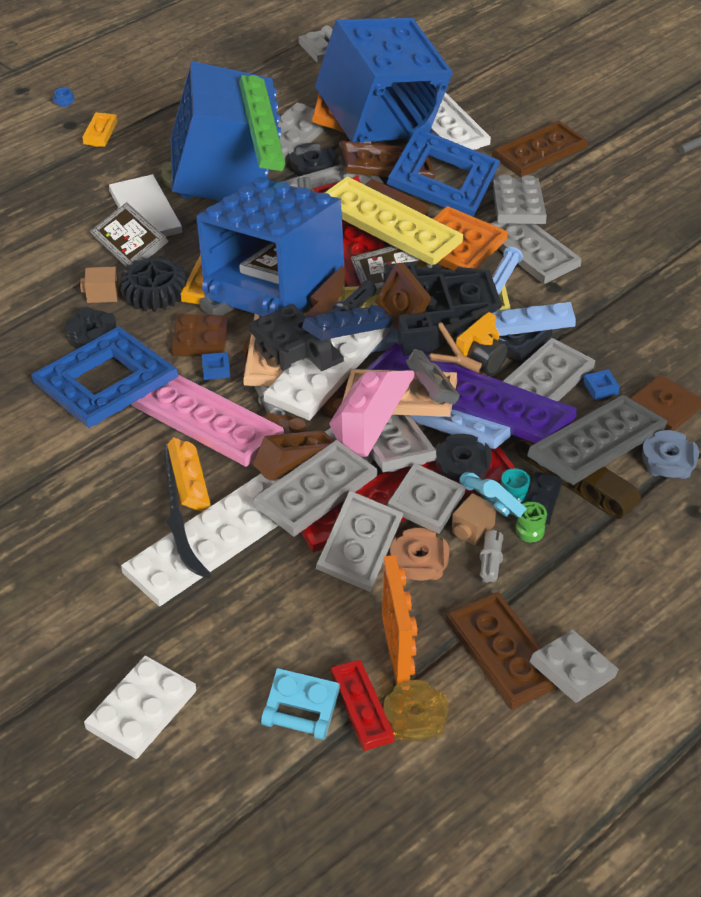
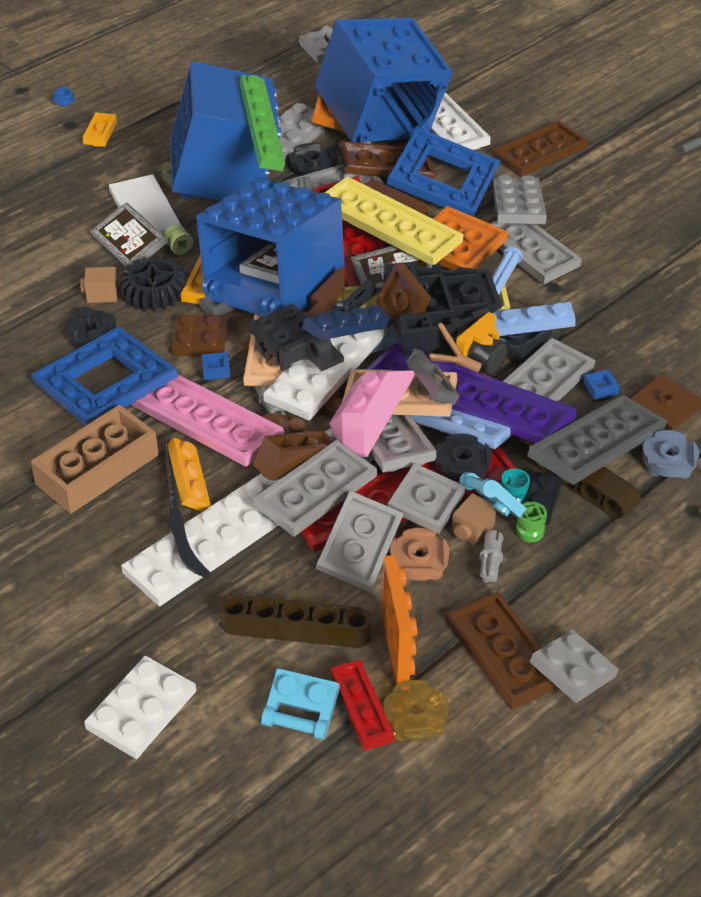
none -> medium nougat brick [31,405,158,514]
none -> yellowish green wheel [164,224,193,255]
none -> dark brown beam [220,594,371,648]

